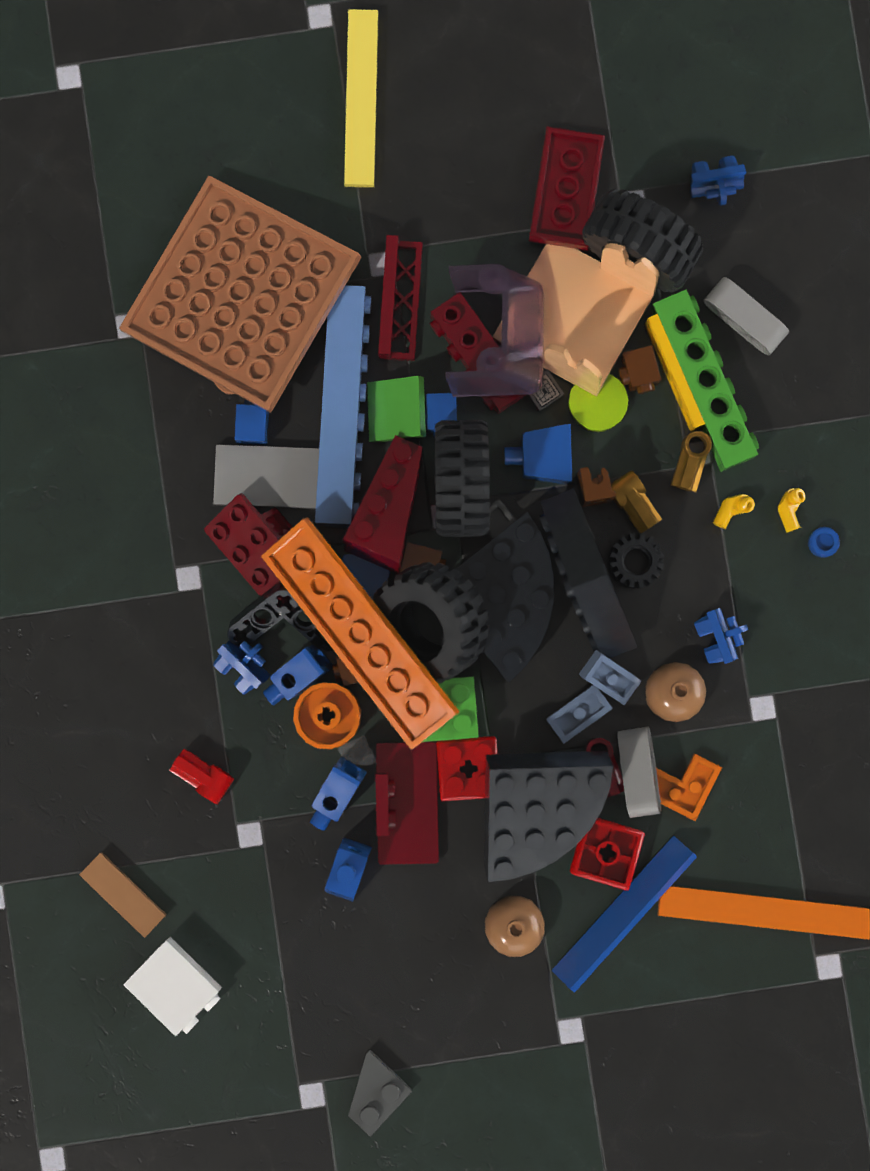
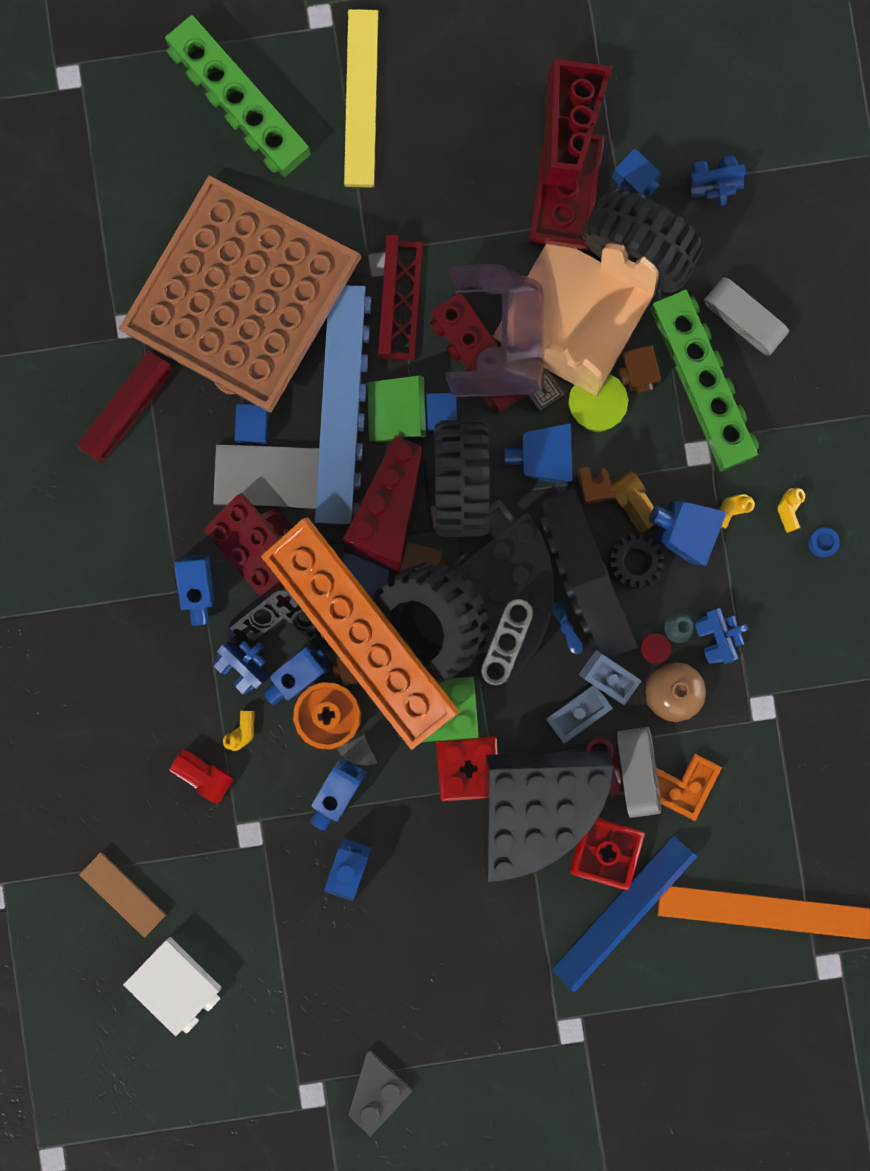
dark red bracket [376,742,439,865] -> none
medium nougat cylinder [485,896,545,957] -> none
yellow tile [644,314,705,432] -> none
pearl gold piece [671,431,712,492] -> none
none -> dark red fence [77,351,174,464]
none -> bright green brick [165,15,311,178]
none -> blue torso [174,554,215,626]
none -> yellow arm [223,711,255,751]
none -> light grey beam [481,599,533,685]
none -> dark red wedge [543,59,613,187]
none -> blue piece [552,602,583,654]
none -> blue brick [612,148,661,198]
none -> dark red tile [640,633,671,664]
none -> blue torso [649,501,726,566]
none -> clear light blue cone [665,613,695,643]

